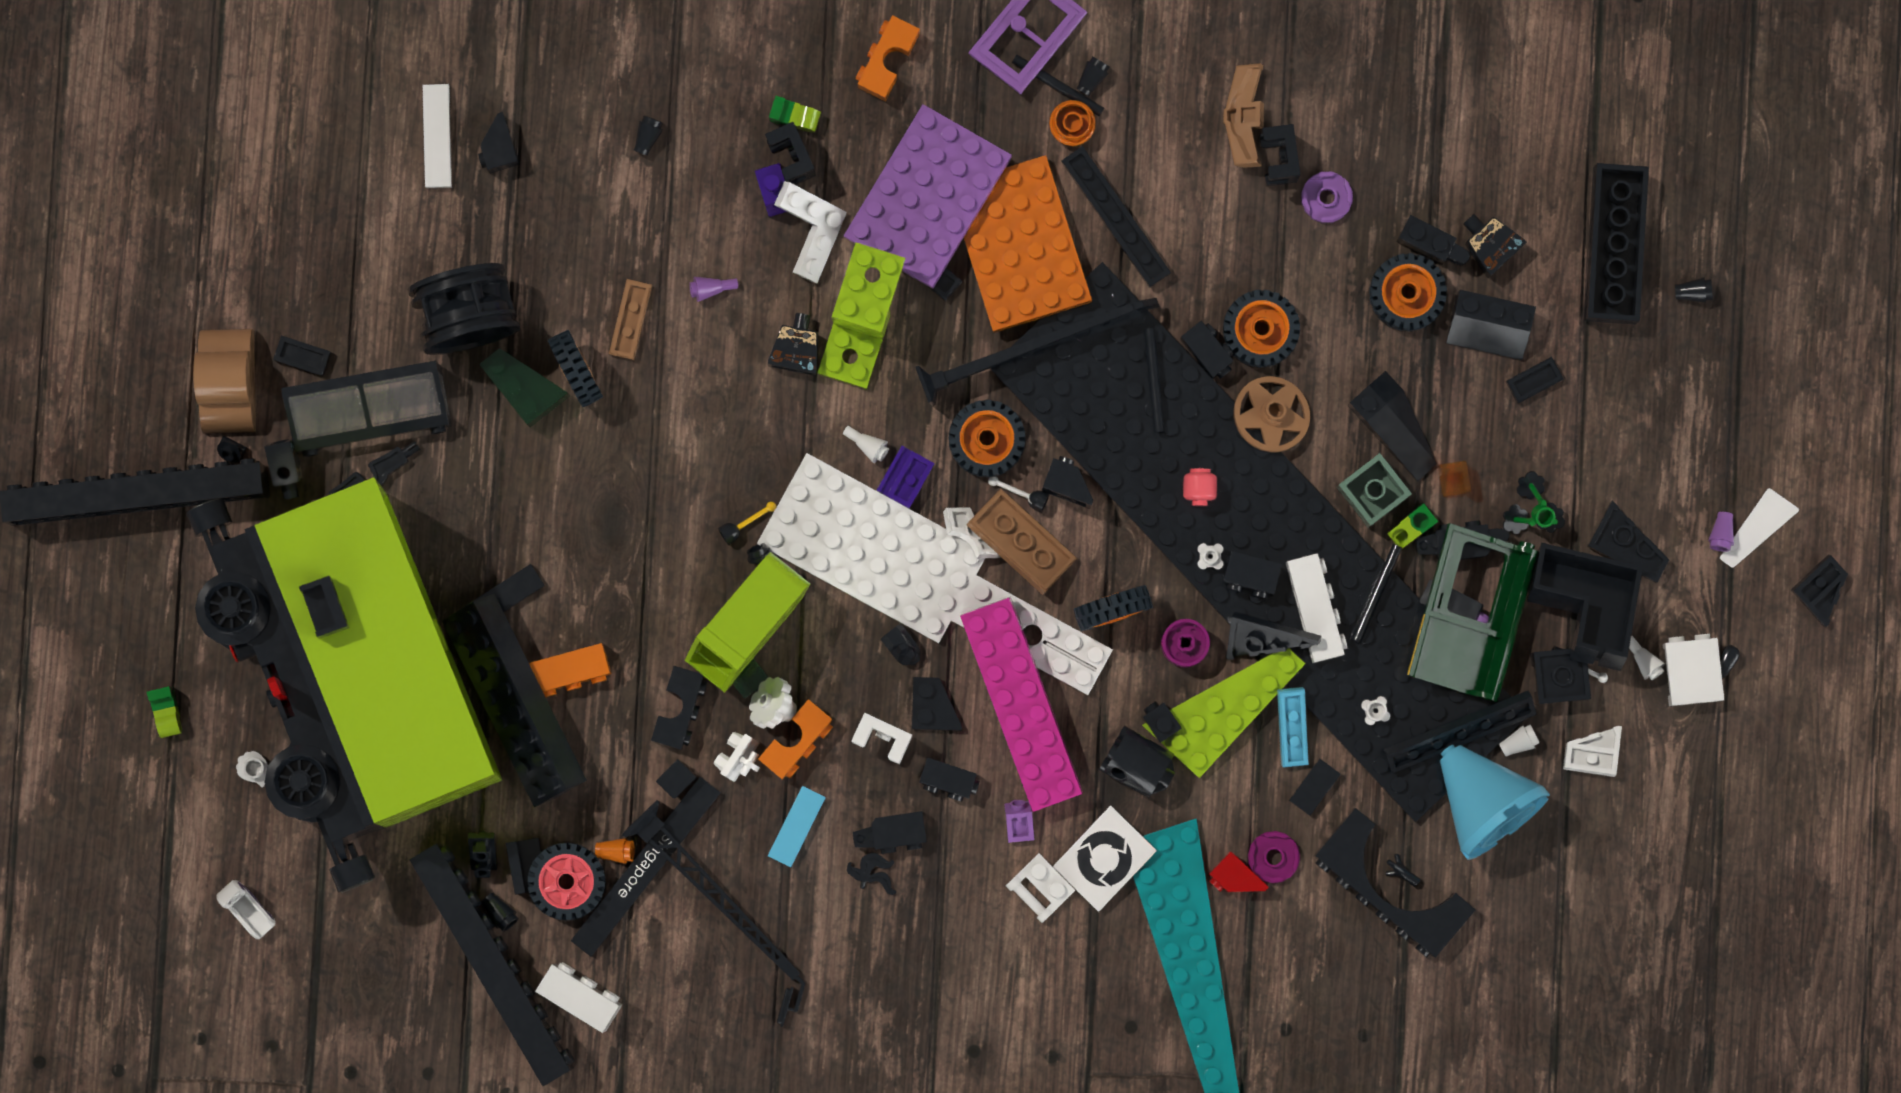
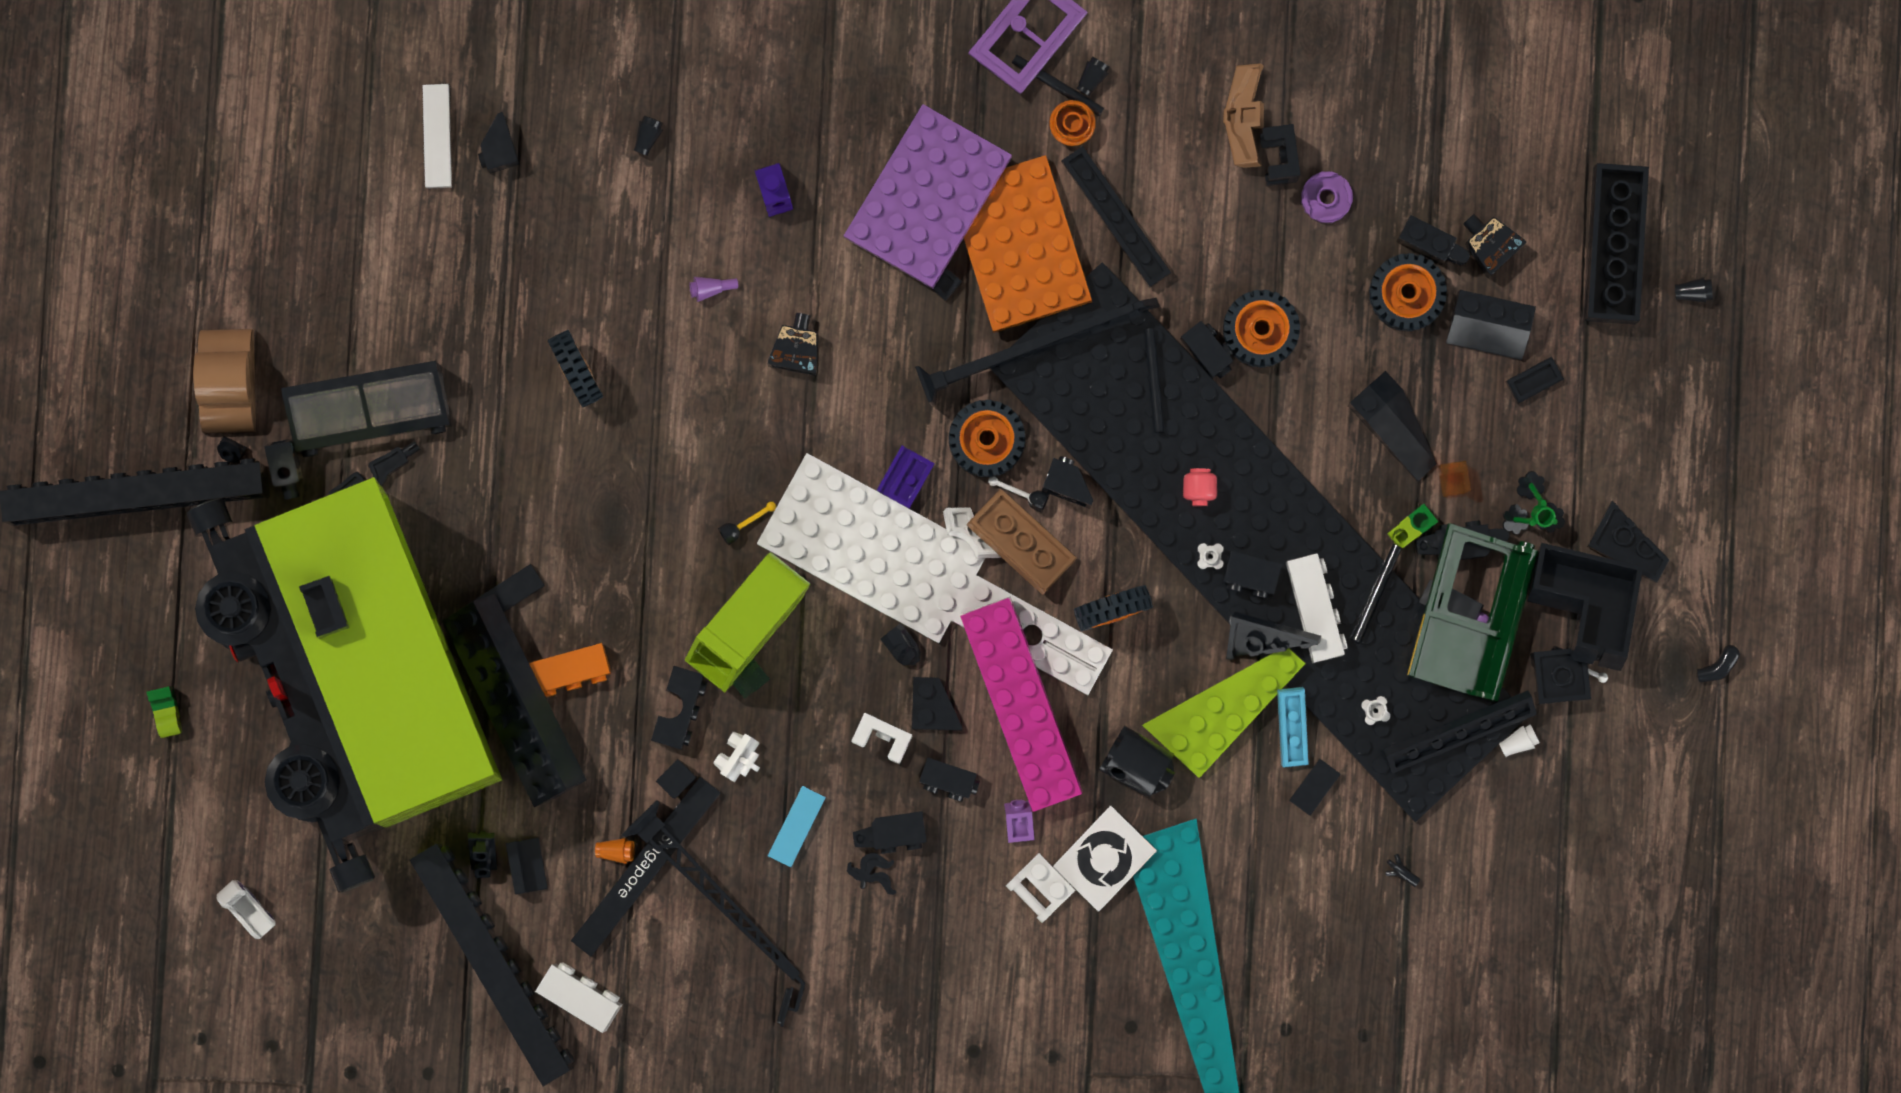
white animal [236,751,269,787] -> none
black tile [273,335,332,377] -> none
black wheel [408,263,520,355] -> none
clear green wedge [479,348,570,427] -> none
black cone [482,892,519,932] -> none
wheel [527,843,605,920] -> none
medium nougat tile [609,279,652,361] -> none
black plate [747,543,772,566] -> none
white plant [749,677,797,729] -> none
orange arch [758,699,833,780] -> none
black panel [765,122,816,185] -> none
leg [769,96,821,132] -> none
white plate [774,181,847,283] -> none
lime bracket [818,242,906,389] -> none
white cone [843,426,889,463] -> none
orange arch [856,15,920,102] -> none
black bracket [1141,701,1182,743] -> none
magenta wheel [1161,619,1210,668] -> none
red slope [1208,851,1269,892] -> none
medium nougat wheel [1234,376,1310,452] -> none
magenta tile [1248,831,1300,883] -> none
black arch [1314,808,1476,958] -> none
sand green brick [1337,453,1412,528] -> none
medium azure cone [1440,745,1550,860] -> none
white wing [1563,726,1622,777] -> none
white cone [1629,636,1665,680] -> none
white panel [1663,634,1724,706] -> none
medium lavender cone [1708,512,1734,552] -> none
white sticker [1720,488,1799,568] -> none
black wing [1791,555,1848,627] -> none

